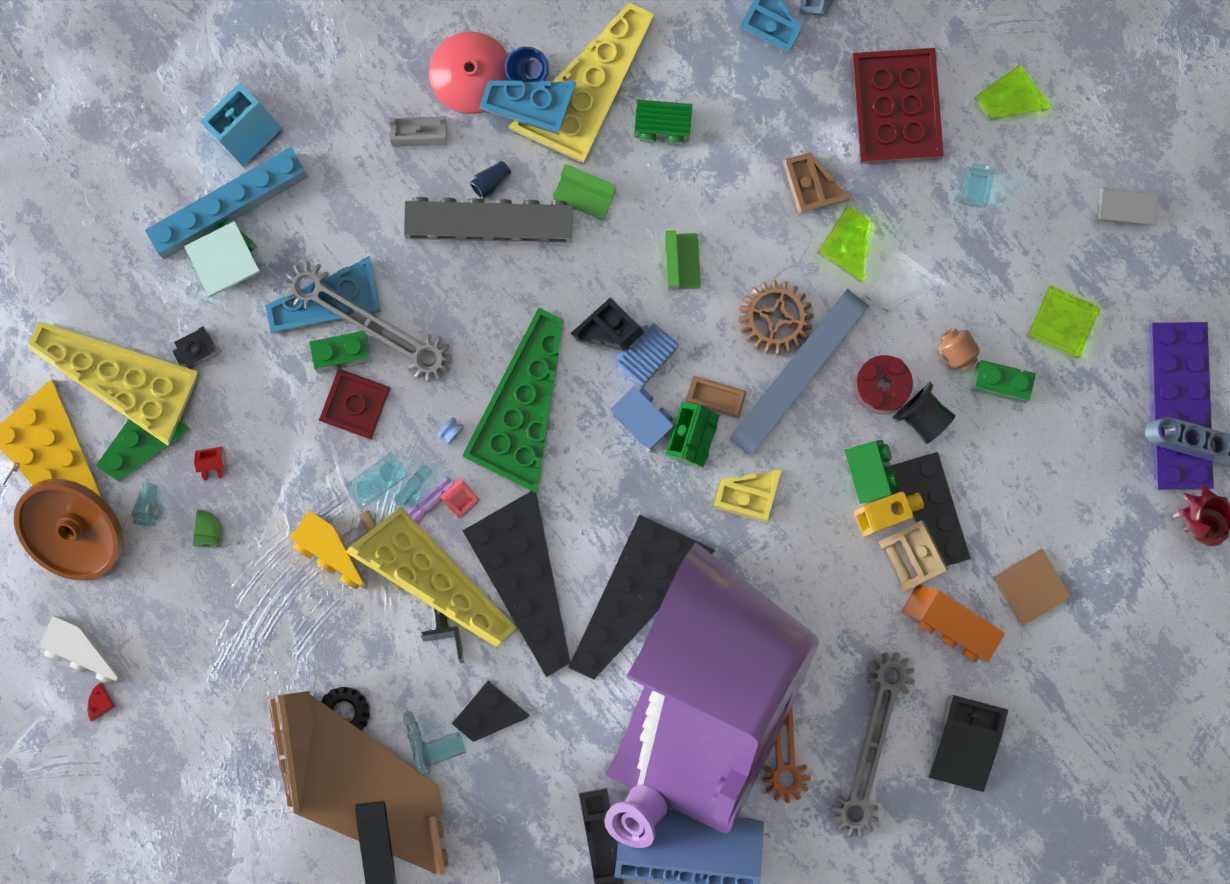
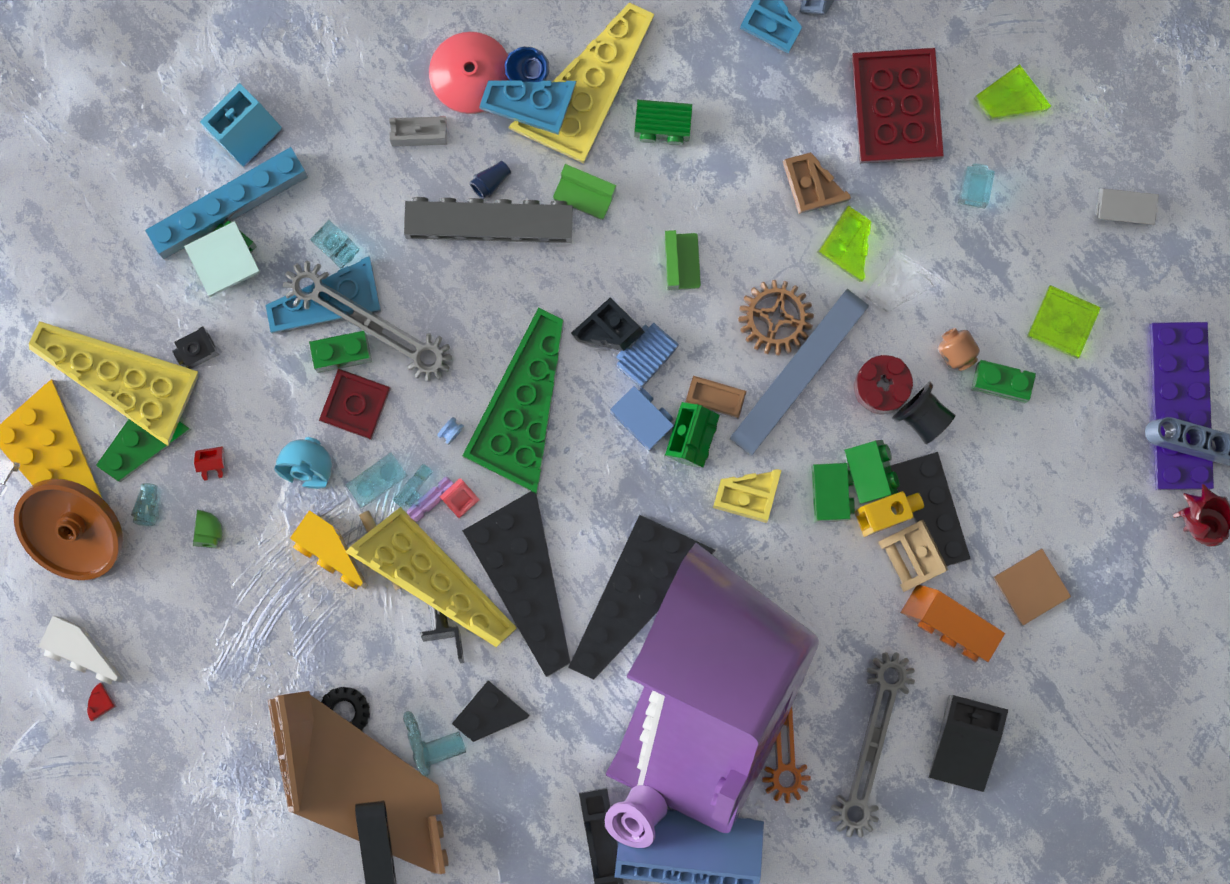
none -> medium azure cylinder [274,437,332,489]
none -> clear light blue bracket [310,220,360,269]
none -> green brick [811,463,855,523]

